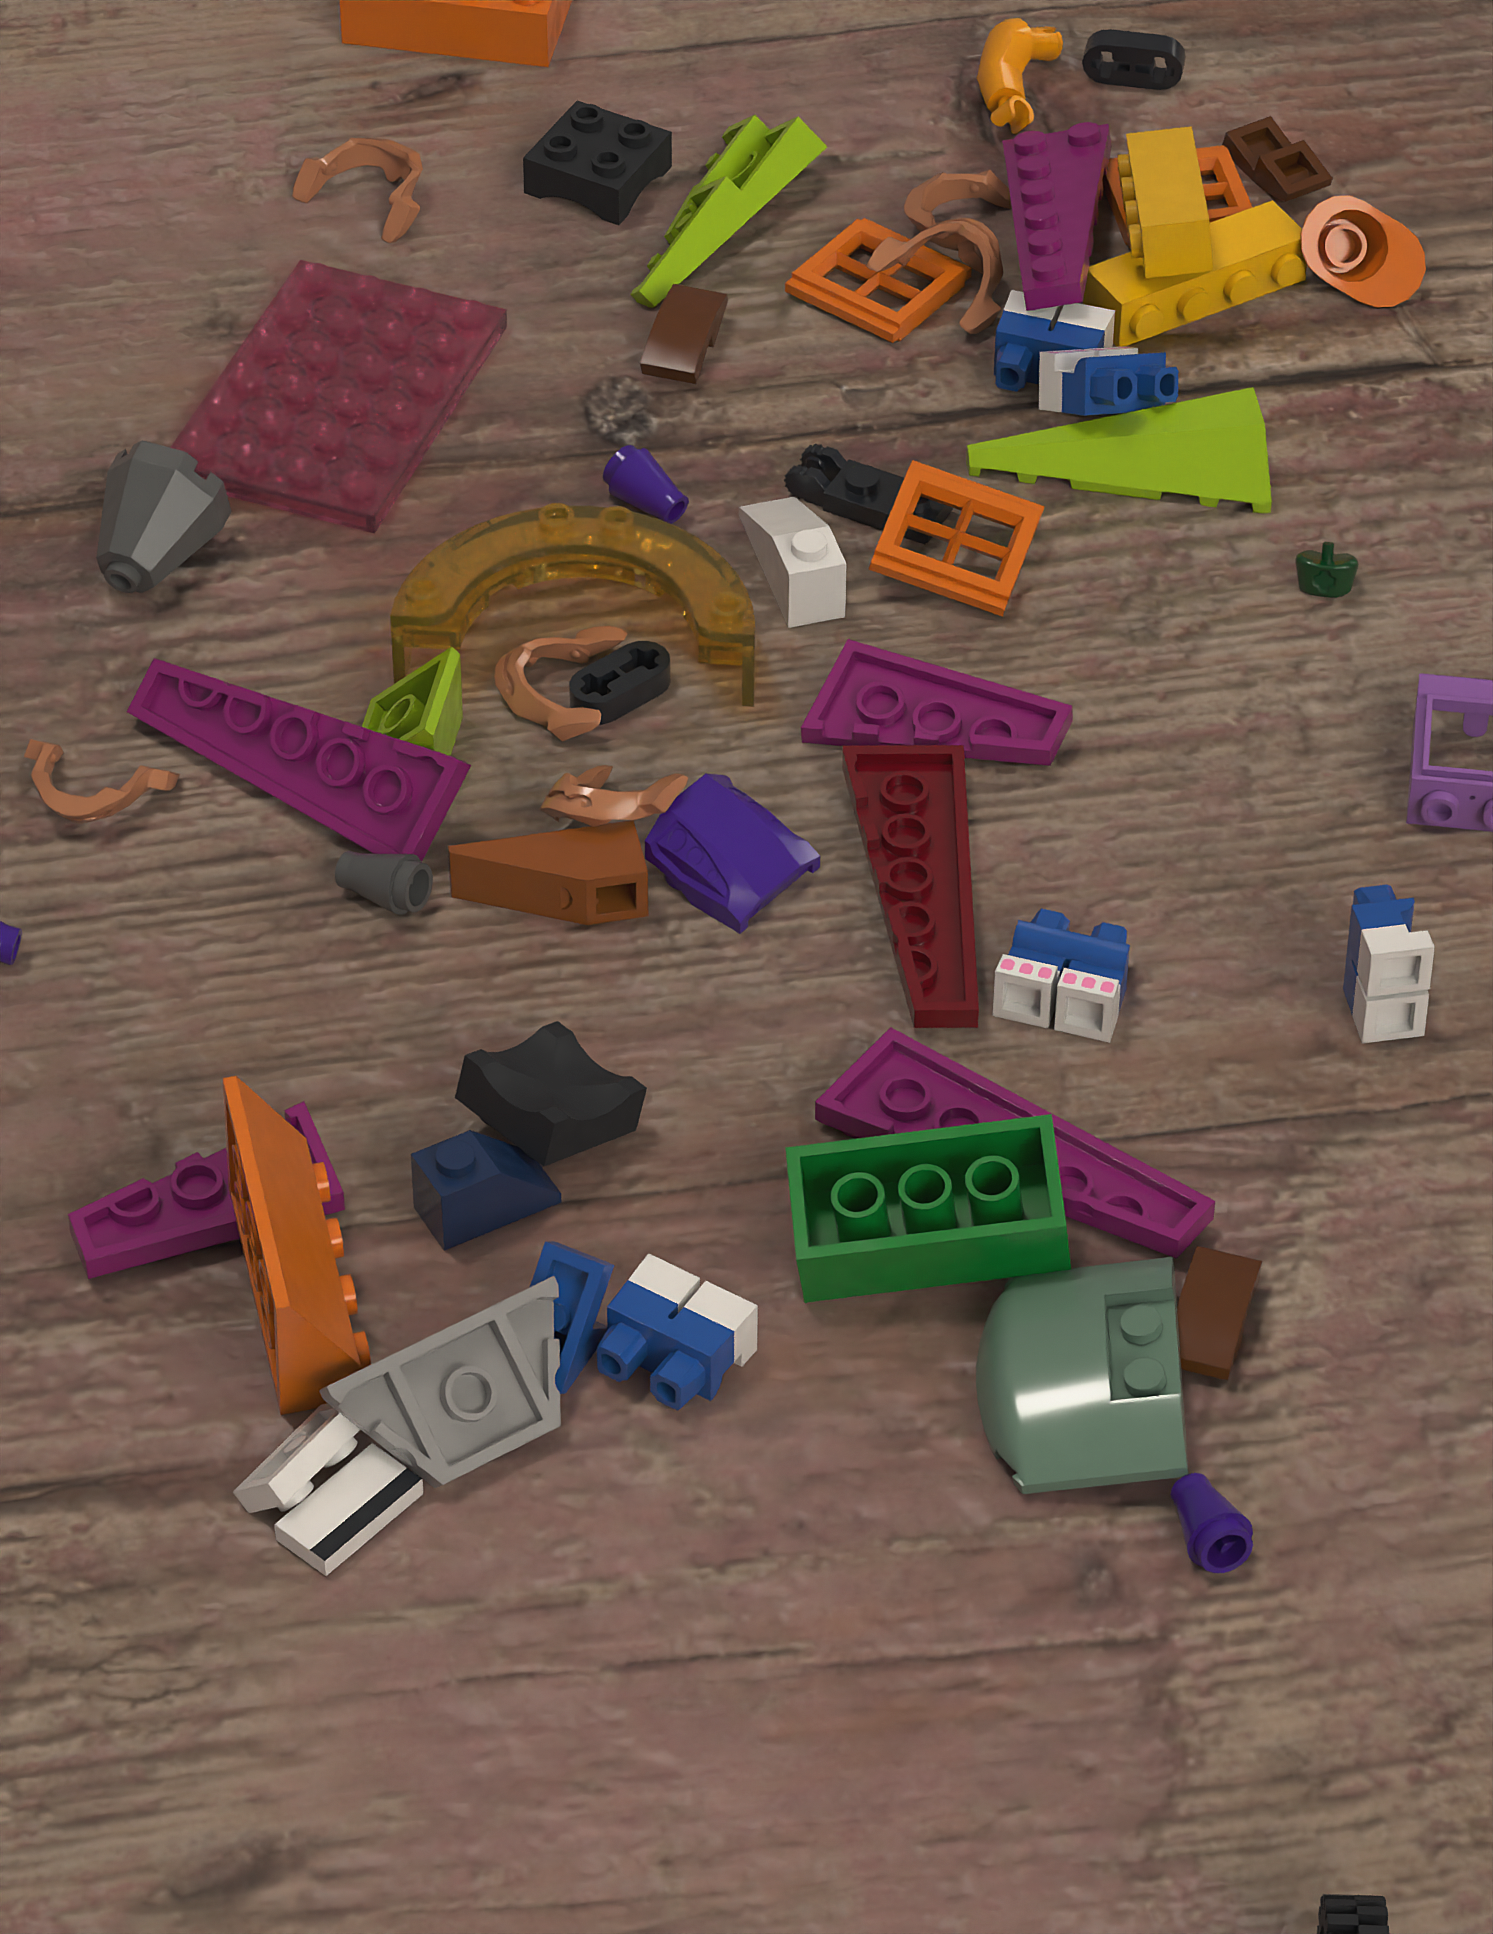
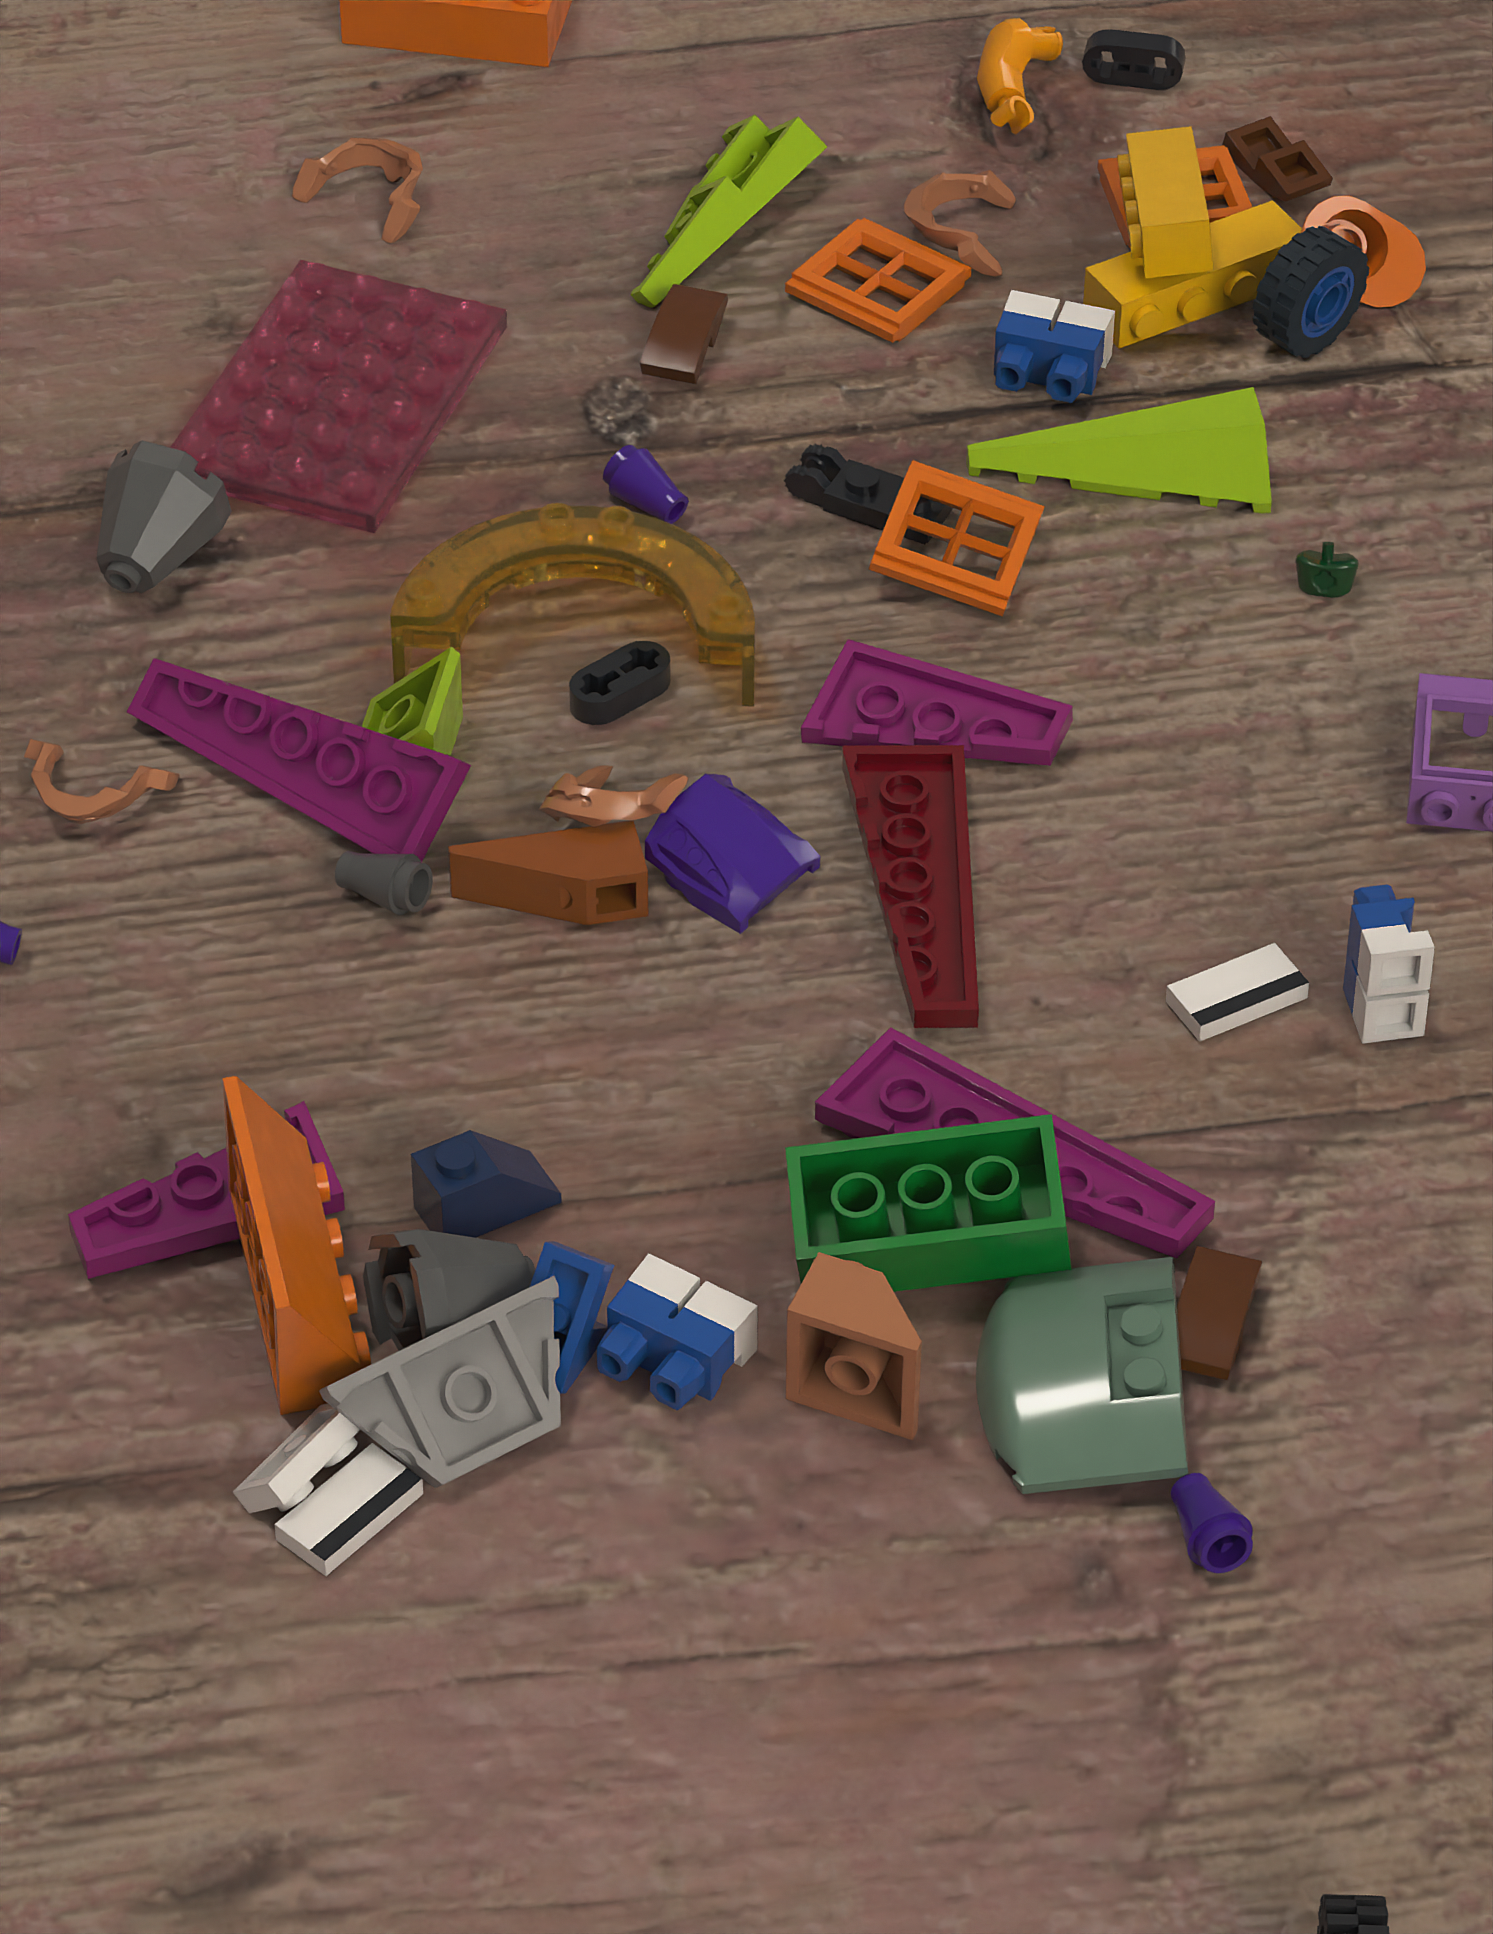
black brick [455,1021,647,1167] -> none
nougat helmet [494,626,627,741] -> none
black brick [523,100,672,225] -> none
white slope [739,497,846,628] -> none
nougat helmet [866,218,1004,334] -> none
hips [993,908,1130,1043] -> none
magenta wing [1002,122,1112,311] -> none
blue hips [1039,346,1179,416] -> none
none -> dark grey cone [363,1229,536,1351]
none -> nougat slope [786,1252,922,1440]
none -> white tile [1166,943,1309,1042]
none -> black wheel [1252,226,1369,358]

